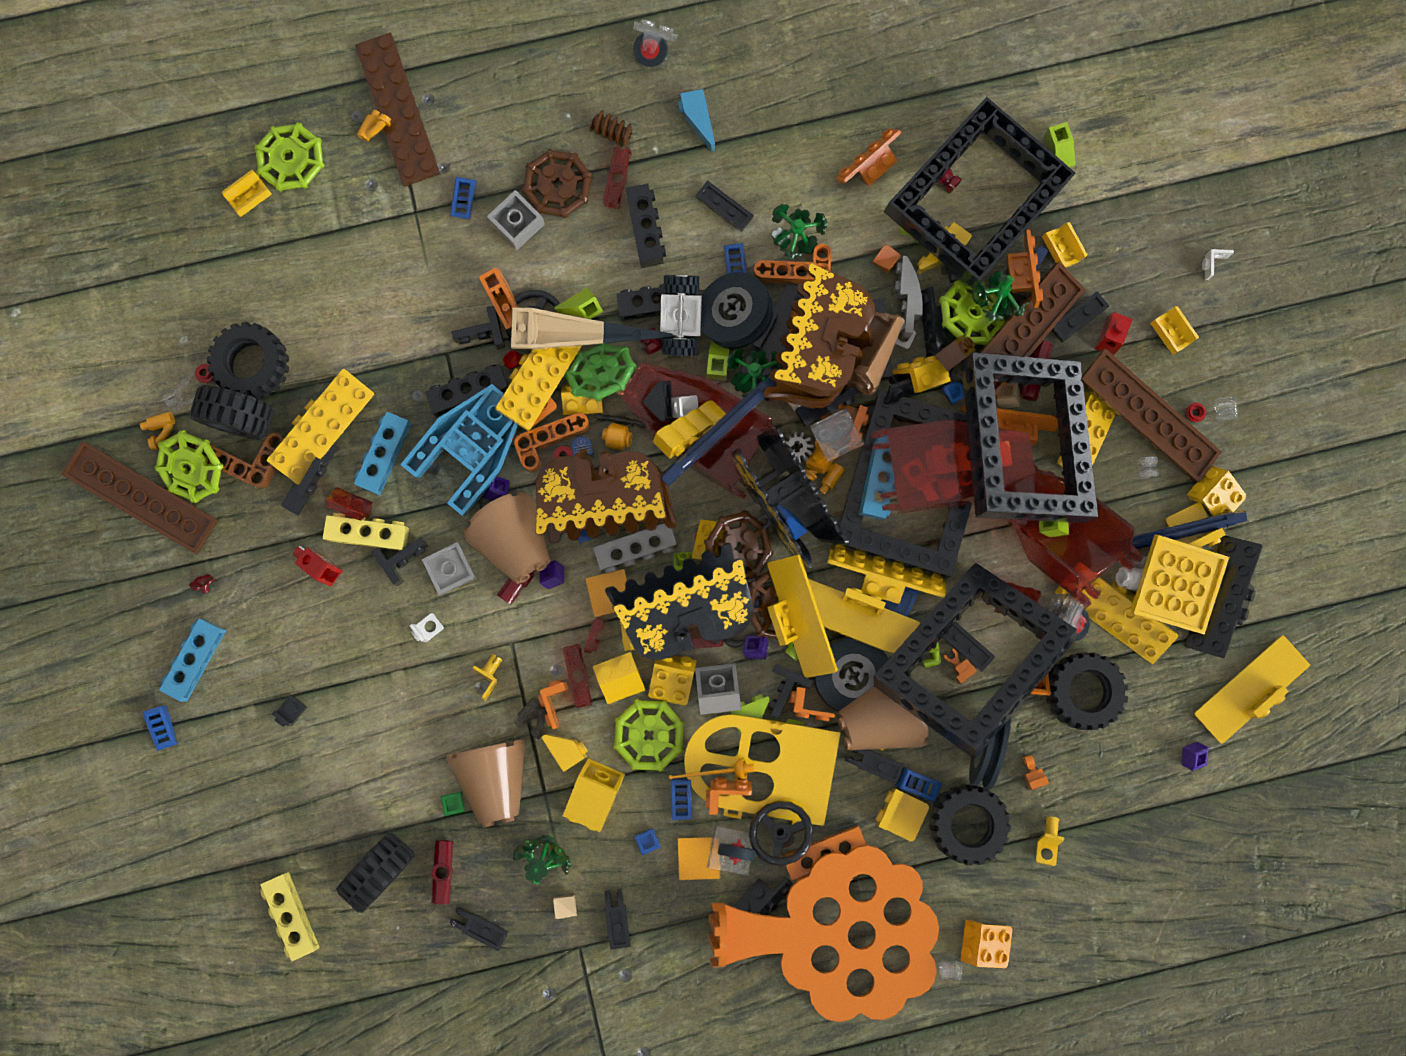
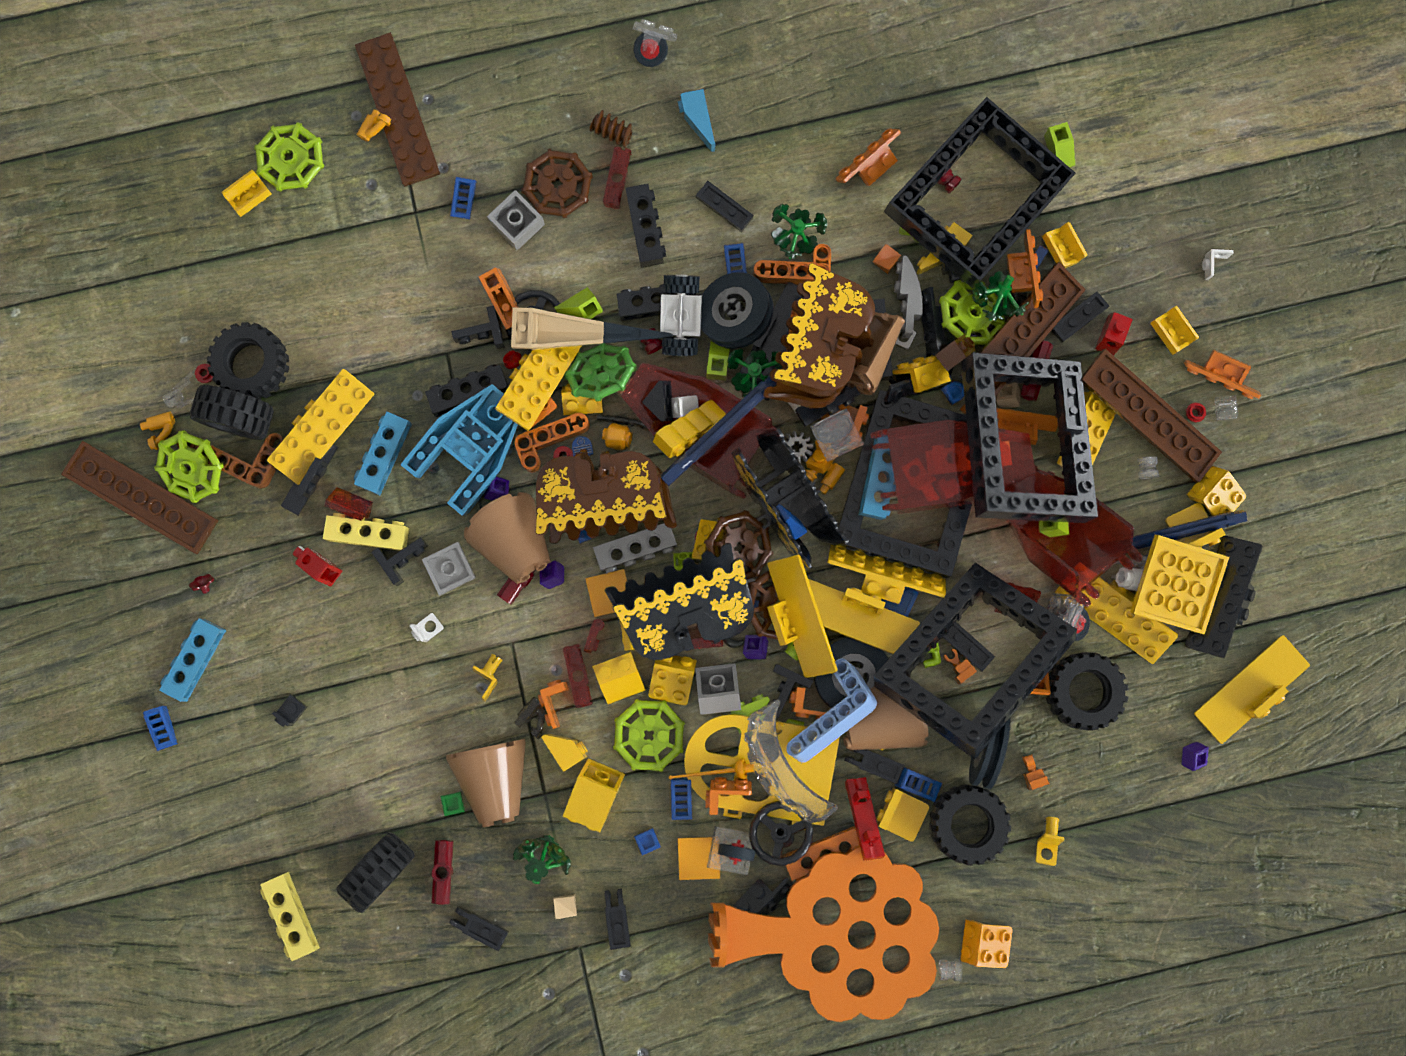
none -> clear windscreen [744,699,838,823]
none -> light blue beam [786,658,877,763]
none -> red hinge [845,777,885,861]
none -> plate [1057,370,1085,433]
none -> orange bracket [1184,350,1261,399]

